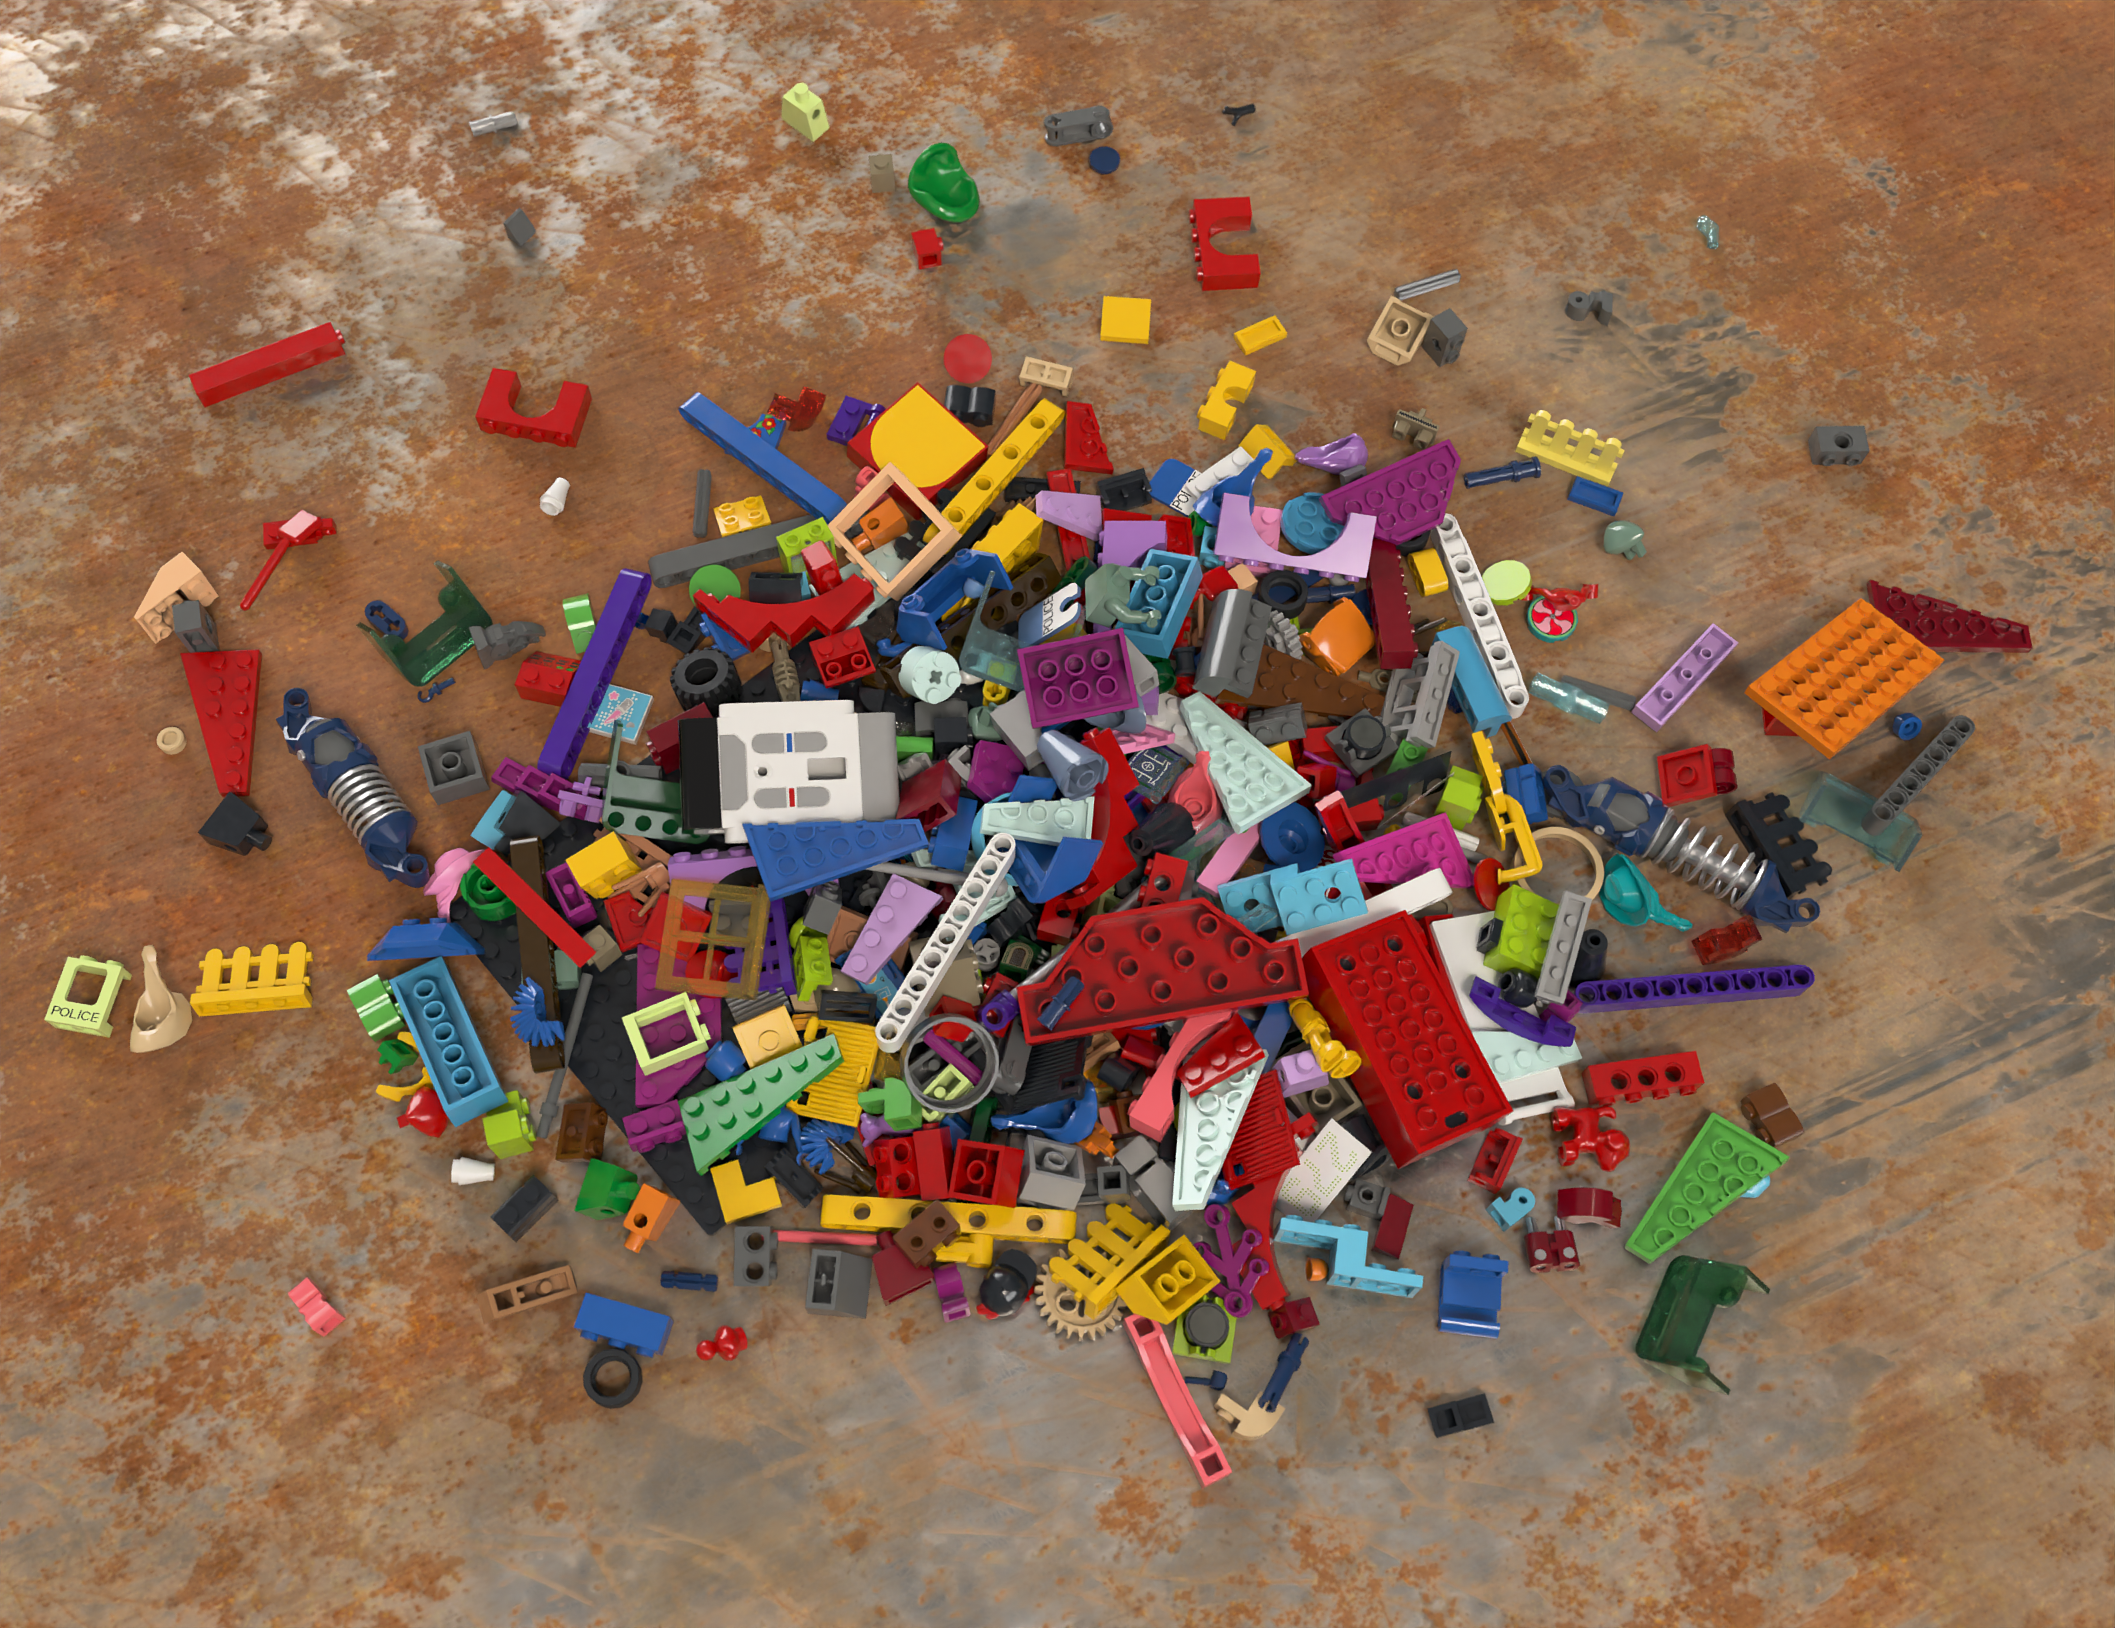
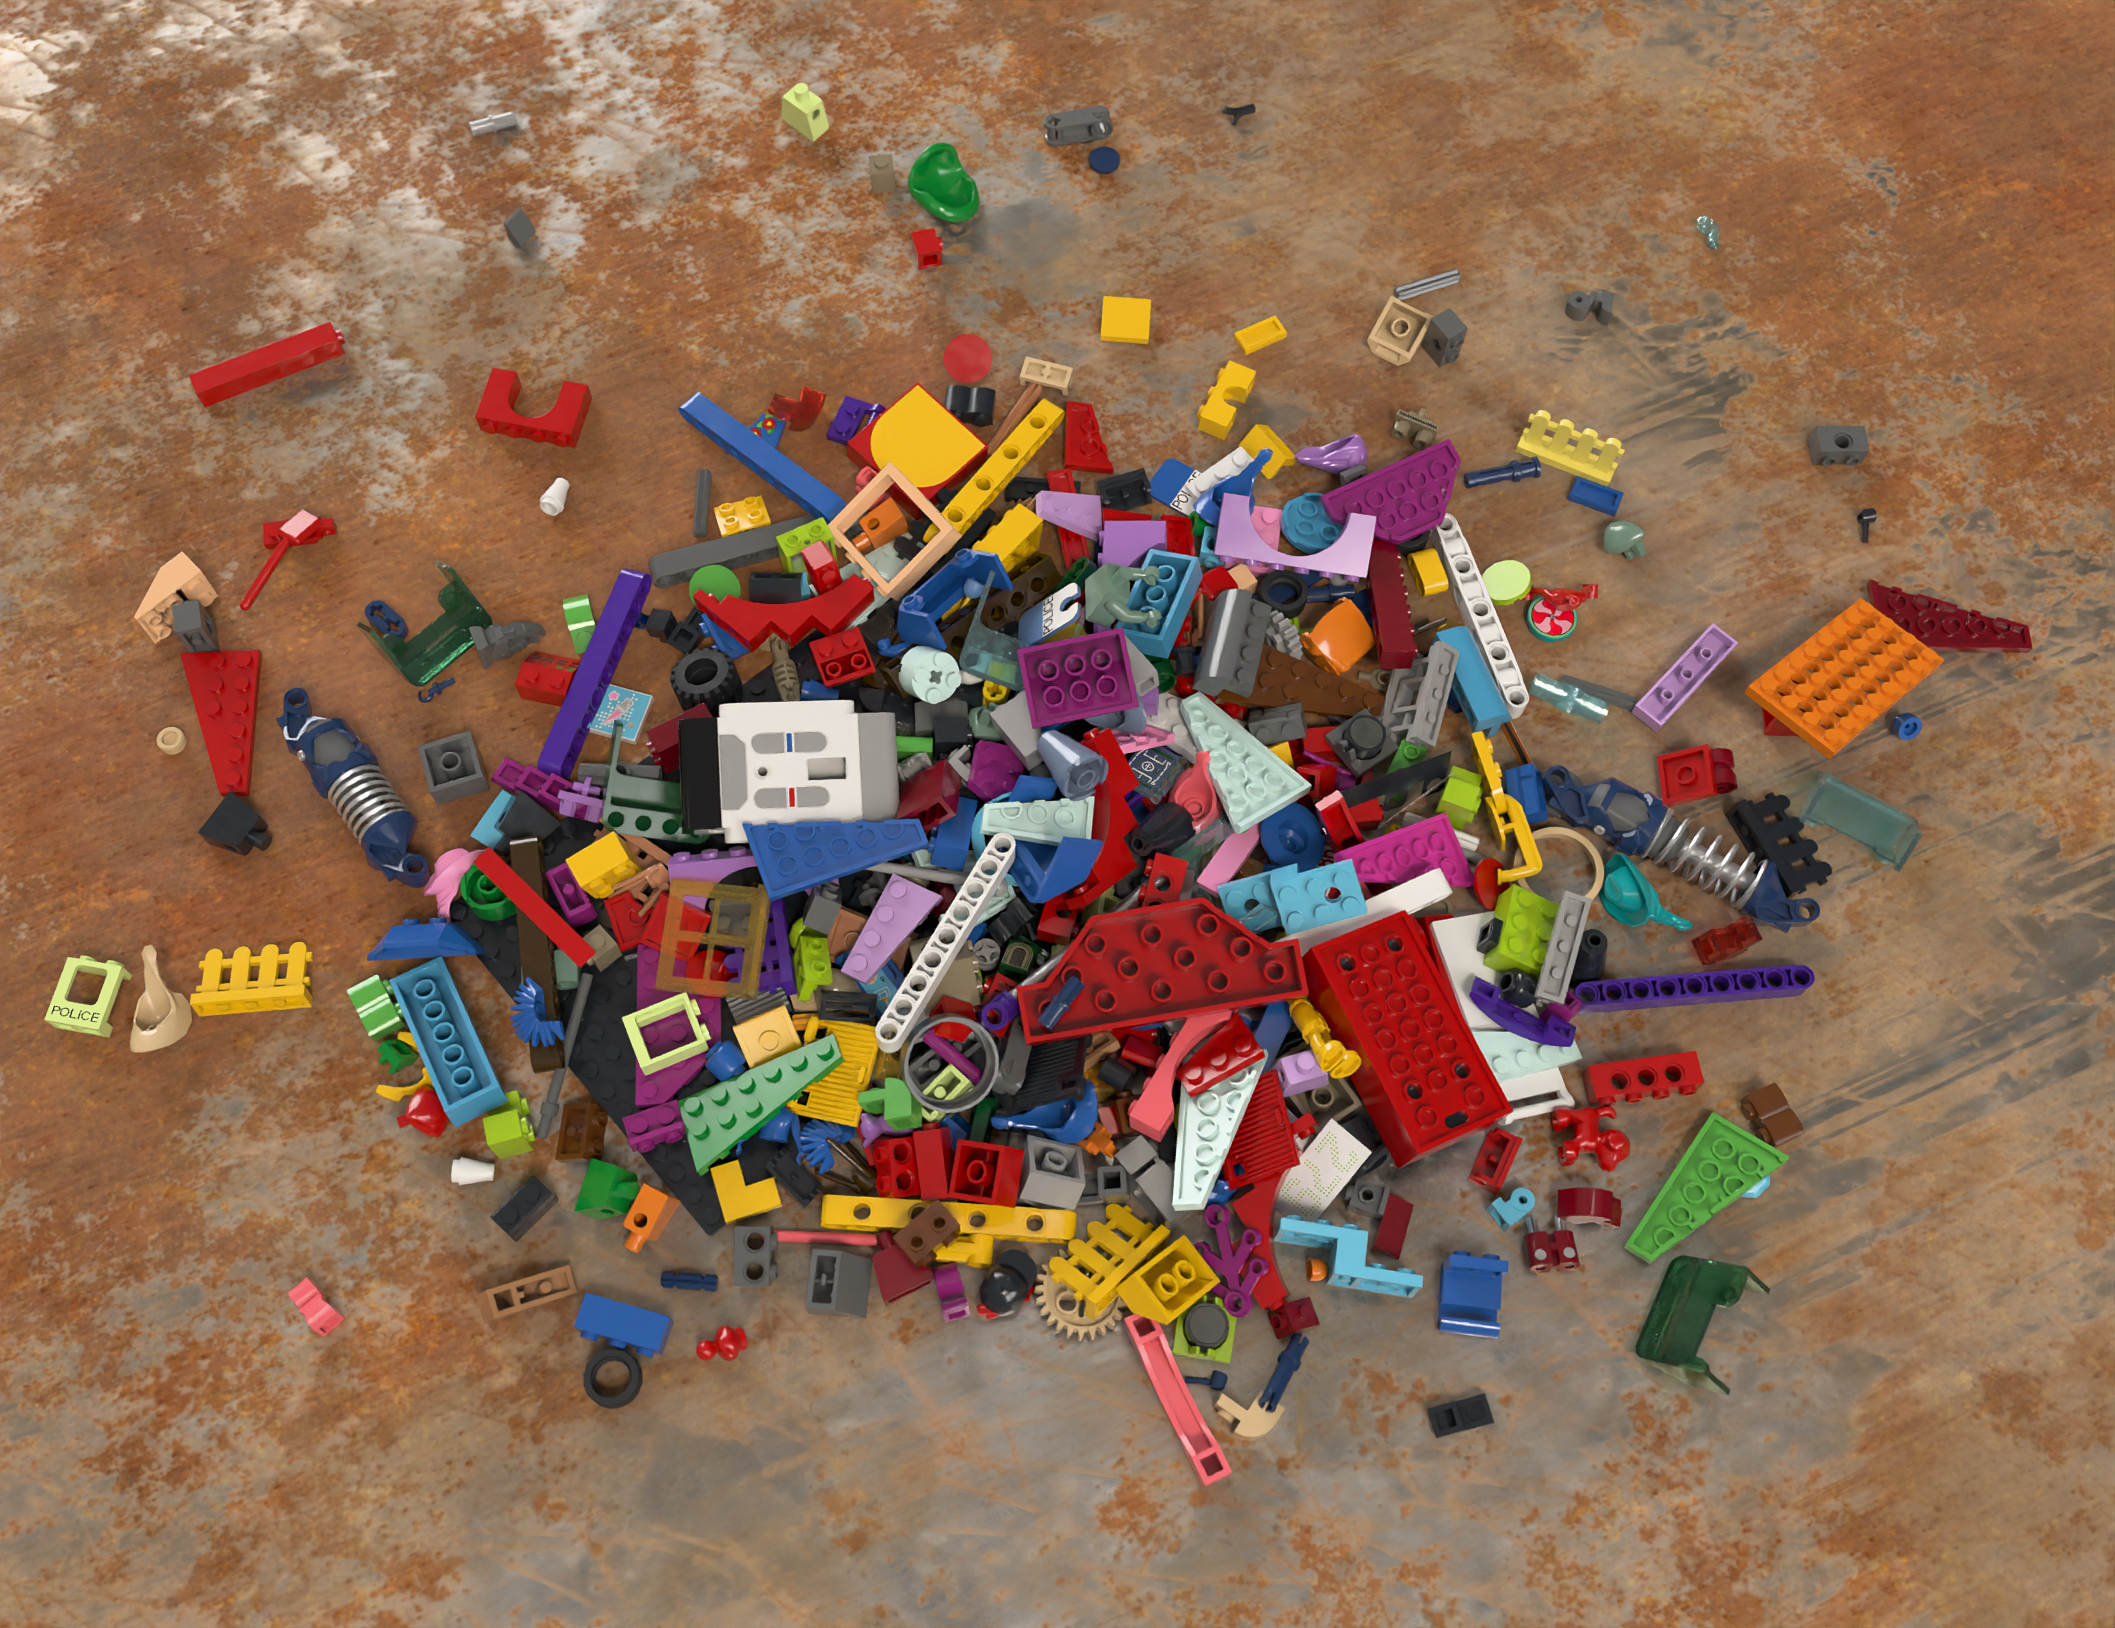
red arch [1189,196,1261,291] -> none
dark grey beam [1861,715,1975,836] -> none
none -> black hand [1857,508,1877,543]

